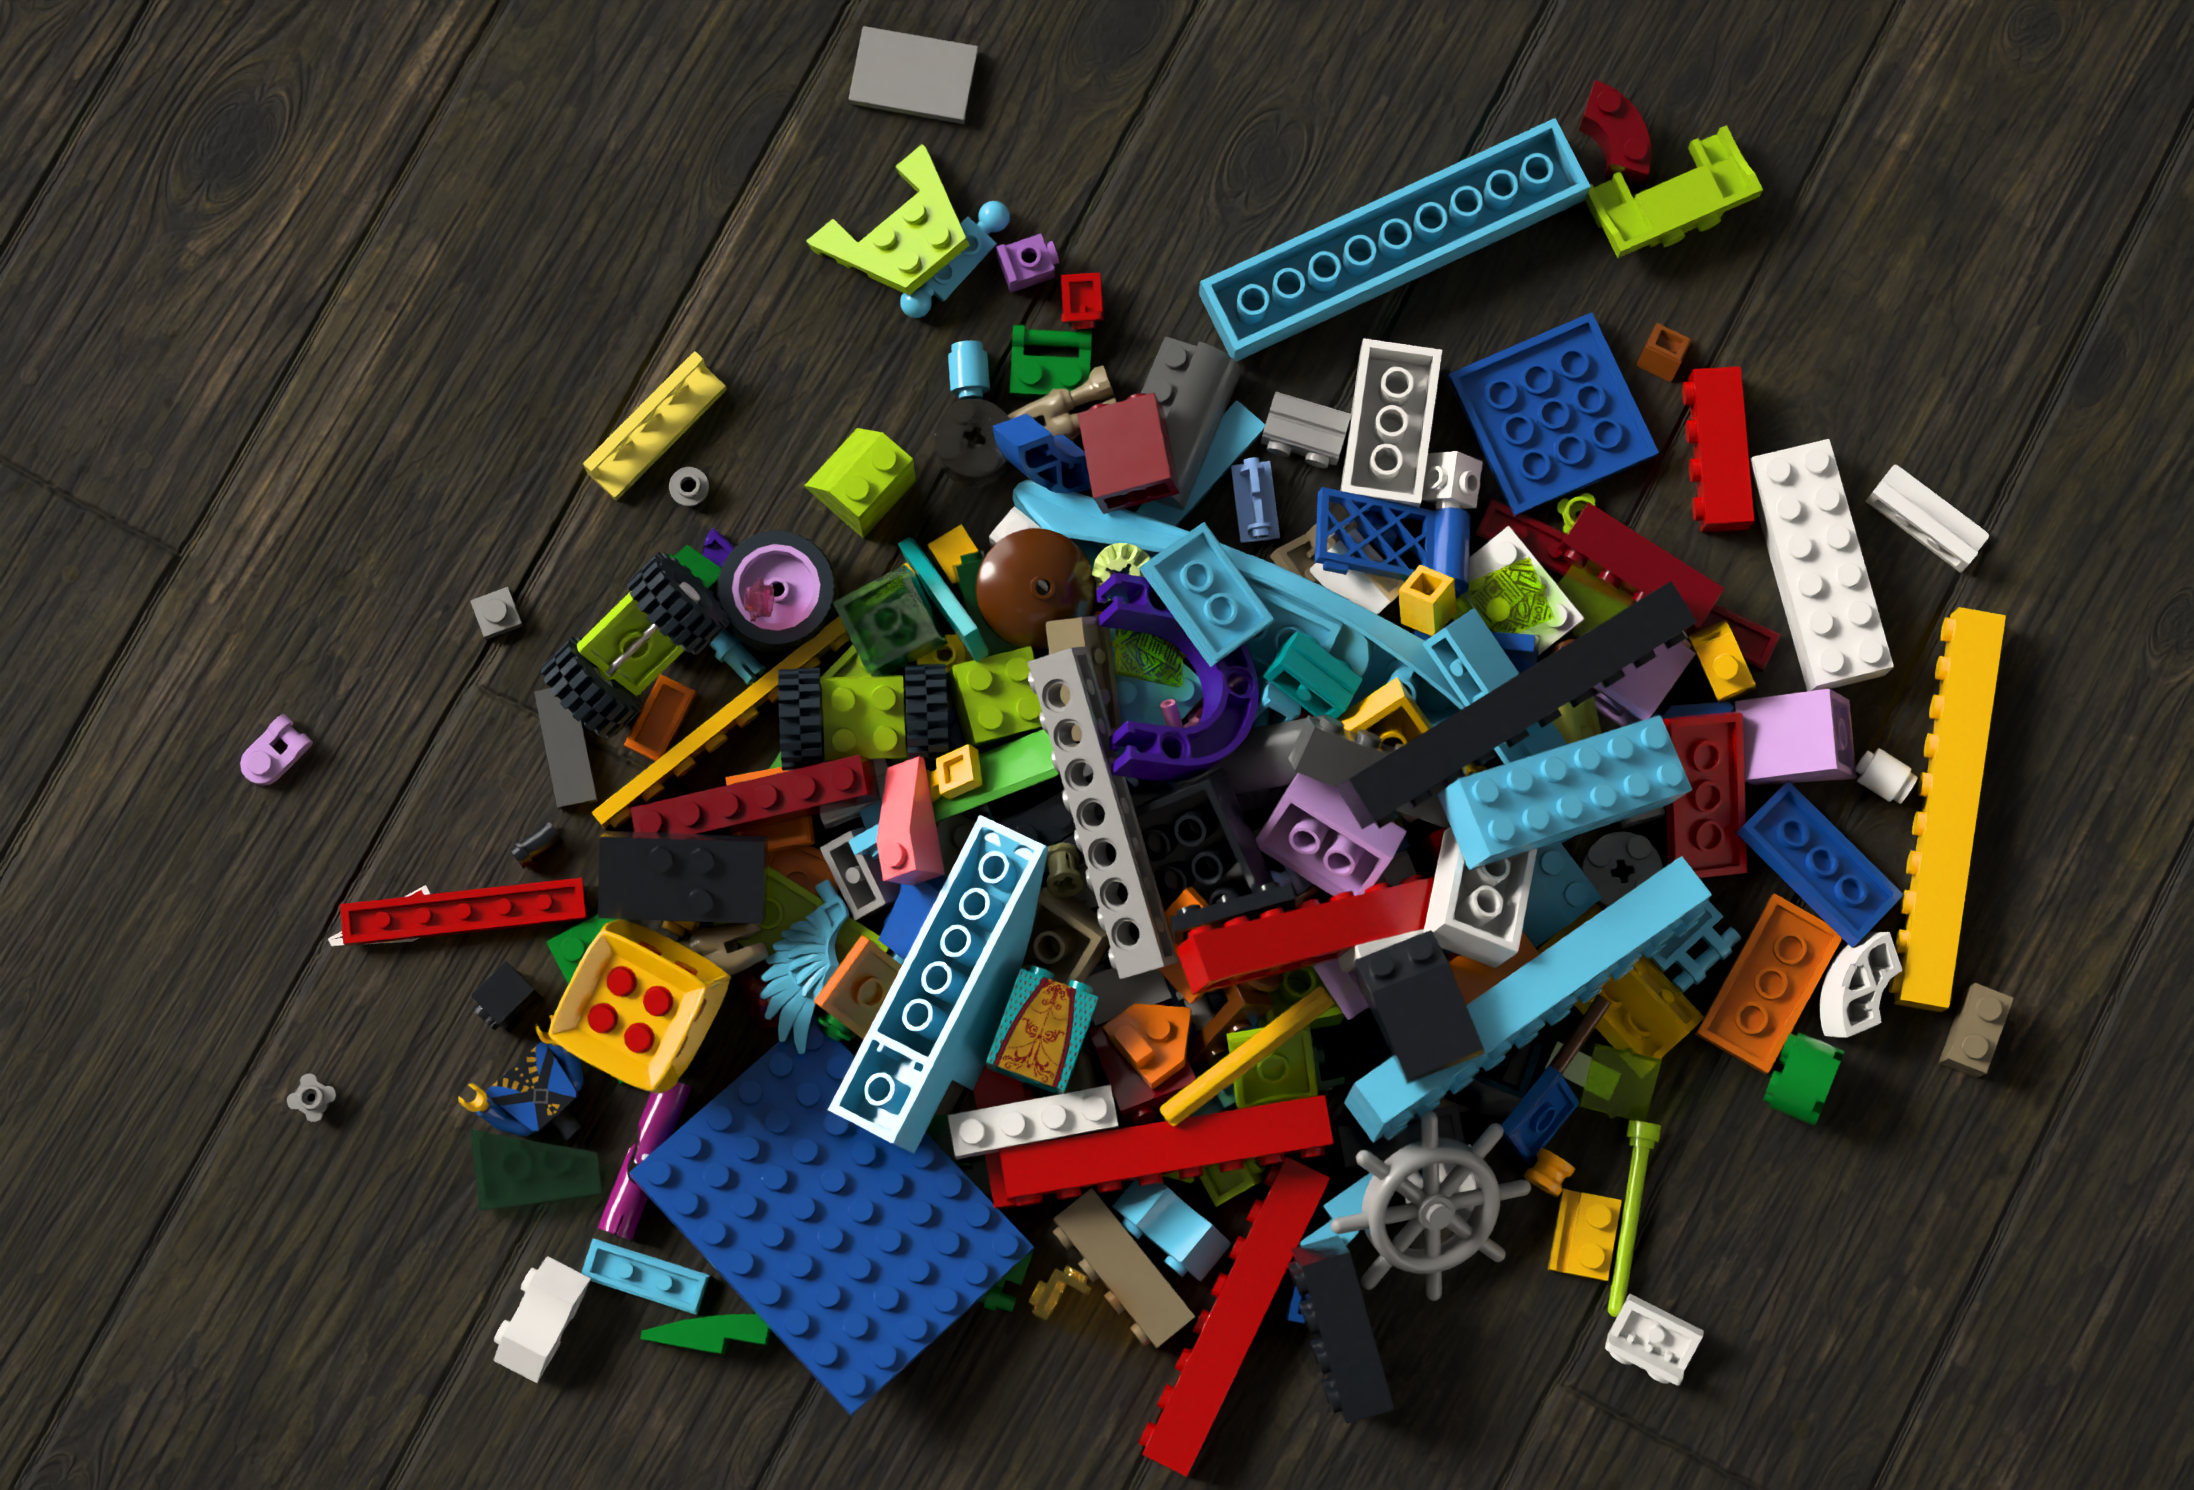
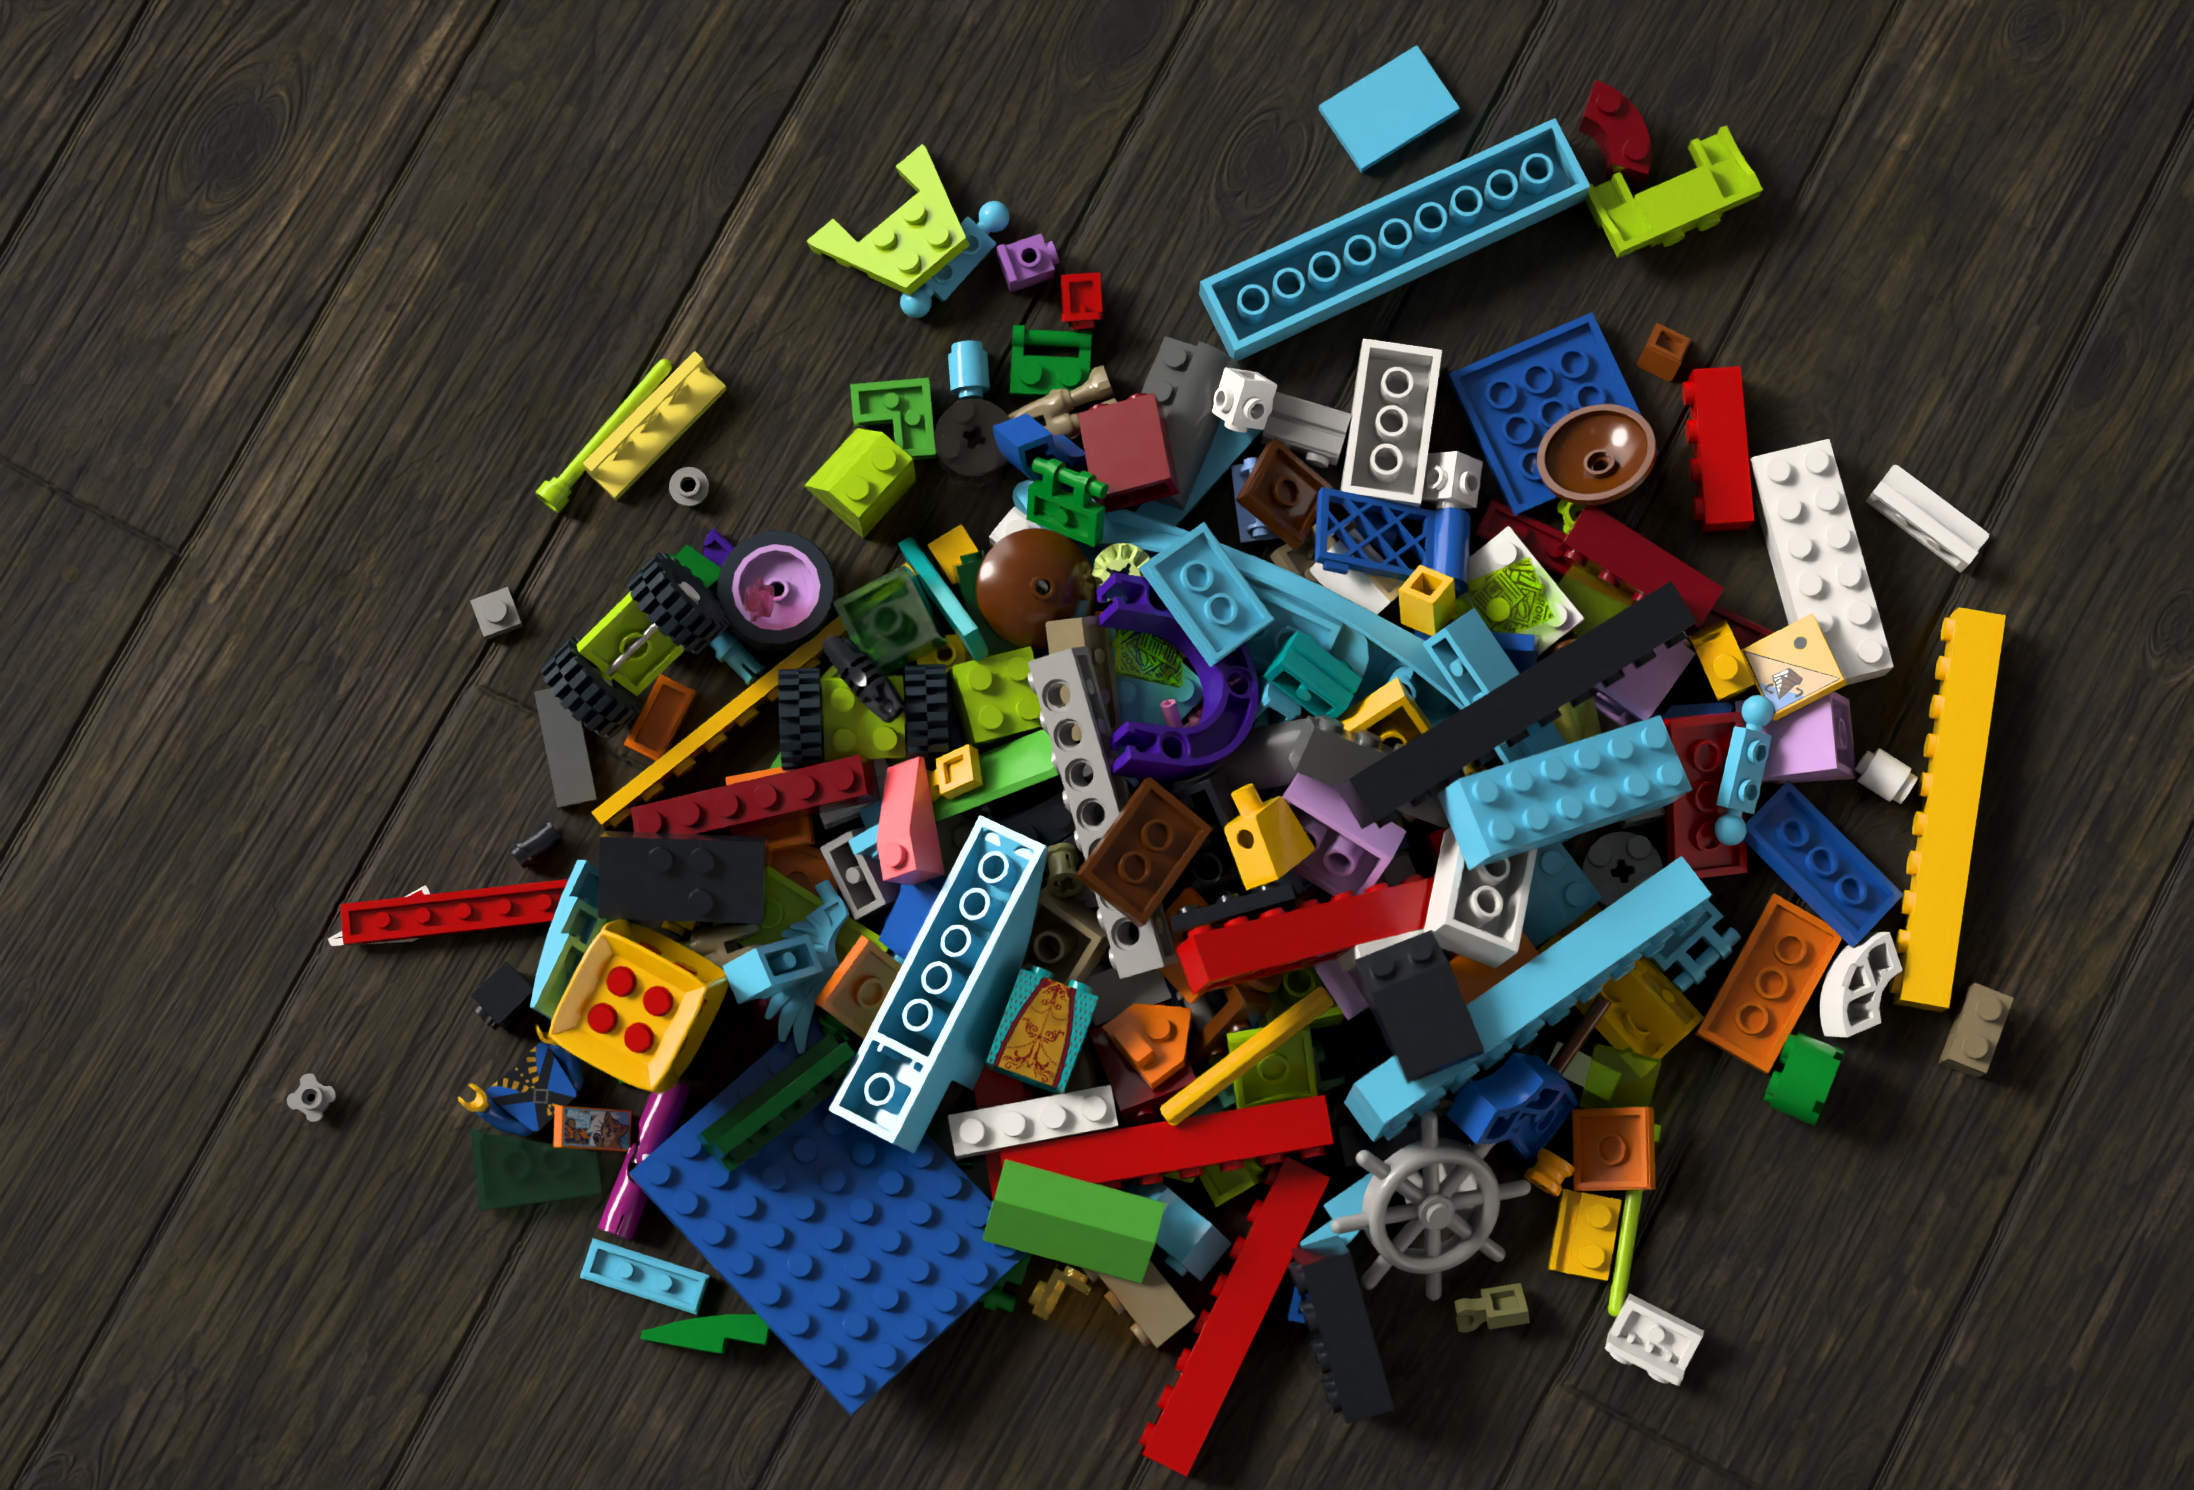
lavender plate [240,714,313,786] -> none
white brick [493,1256,591,1383] -> none
light grey tile [848,26,978,124] -> none
none -> slope [530,860,606,1020]
none -> lime piece [535,359,672,513]
none -> tile [553,1106,632,1152]
none -> dark green brick [696,1033,855,1173]
none -> medium azure brick [722,934,824,1004]
none -> black hinge [822,635,907,723]
none -> bright green plate [850,378,936,460]
none -> bright green slope [982,1160,1166,1284]
none -> green plate [1026,457,1109,547]
none -> reddish brown plate [1075,777,1213,927]
none -> white brick [1212,367,1277,433]
none -> yellow torso [1224,783,1316,890]
none -> reddish brown plate [1236,438,1333,549]
none -> medium azure tile [1318,45,1460,172]
none -> blue brick [1447,1052,1570,1145]
none -> olive plate [1454,1283,1529,1332]
none -> reddish brown dish [1537,404,1657,505]
none -> orange plate [1572,1107,1656,1191]
none -> medium azure plate [1714,695,1774,846]
none -> tile [1740,614,1847,721]

